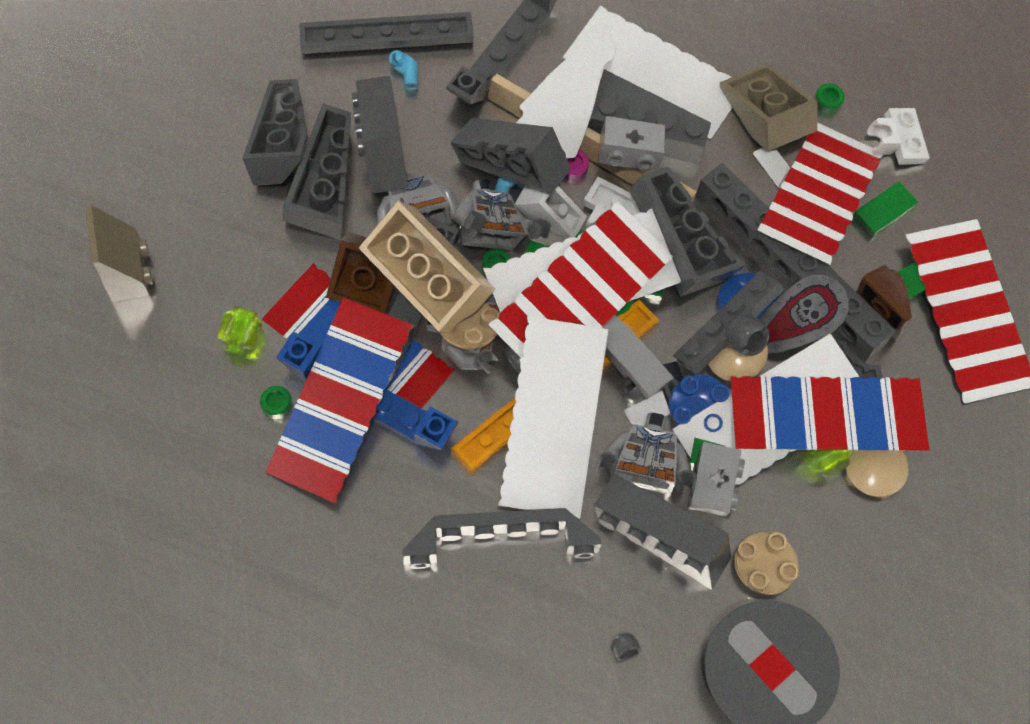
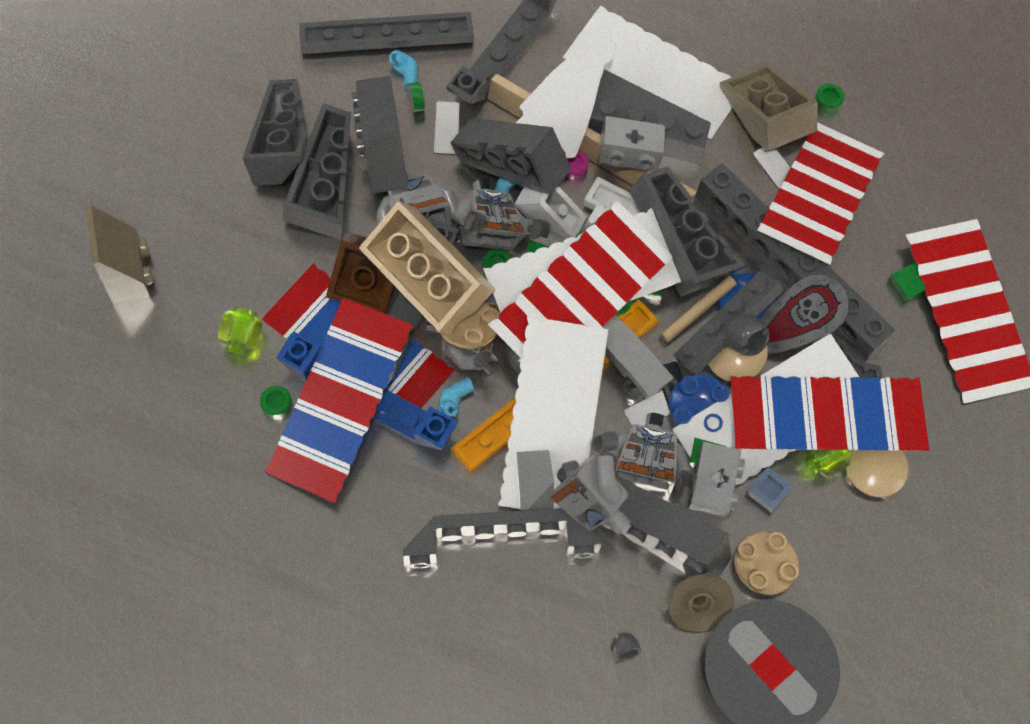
green tile [853,181,918,237] -> none
reddish brown slope [856,265,912,341] -> none
white plate [867,108,930,165] -> none
none -> green tile [409,82,425,112]
none -> white sticker [434,101,460,154]
none -> medium azure arm [438,377,474,417]
none -> light grey slope [516,450,554,511]
none -> light grey torso [549,431,631,535]
none -> tan bar [660,276,737,343]
none -> dark tan dish [668,574,734,632]
none -> sand blue plate [746,467,793,513]

